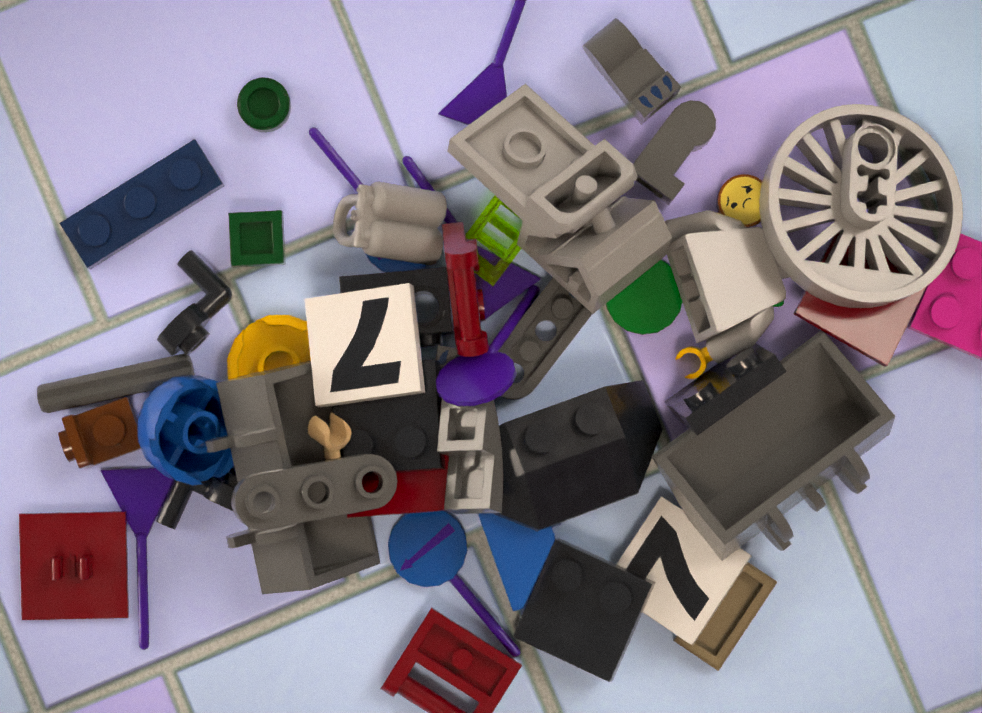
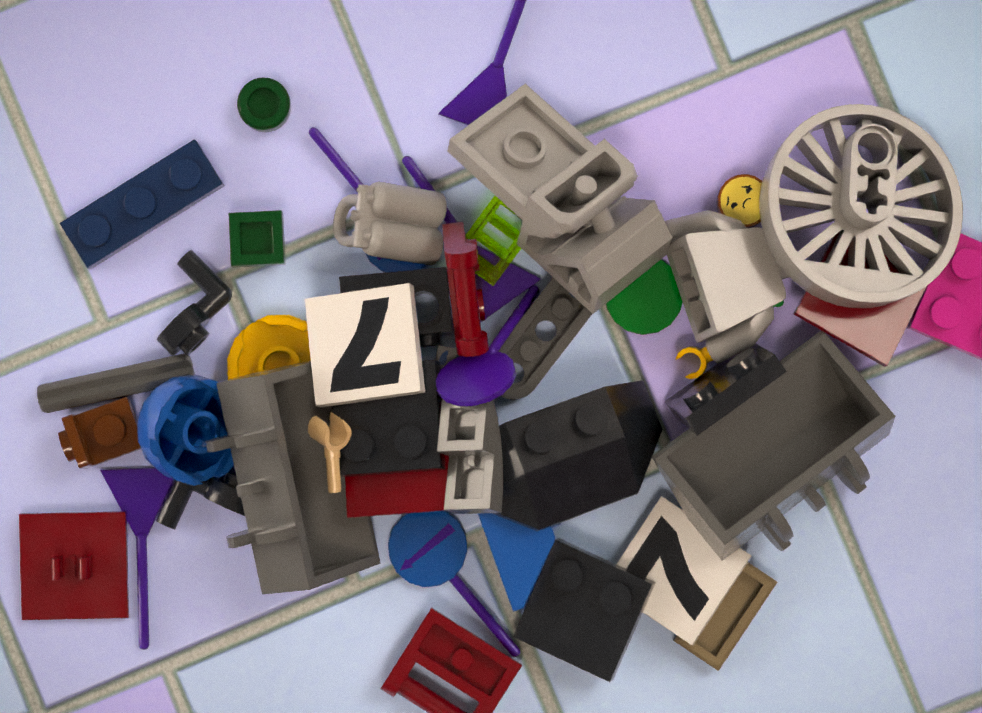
dark grey plate [231,454,397,530] -> none
dark grey leg [582,18,681,125] -> none
dark grey leg [633,100,716,205] -> none

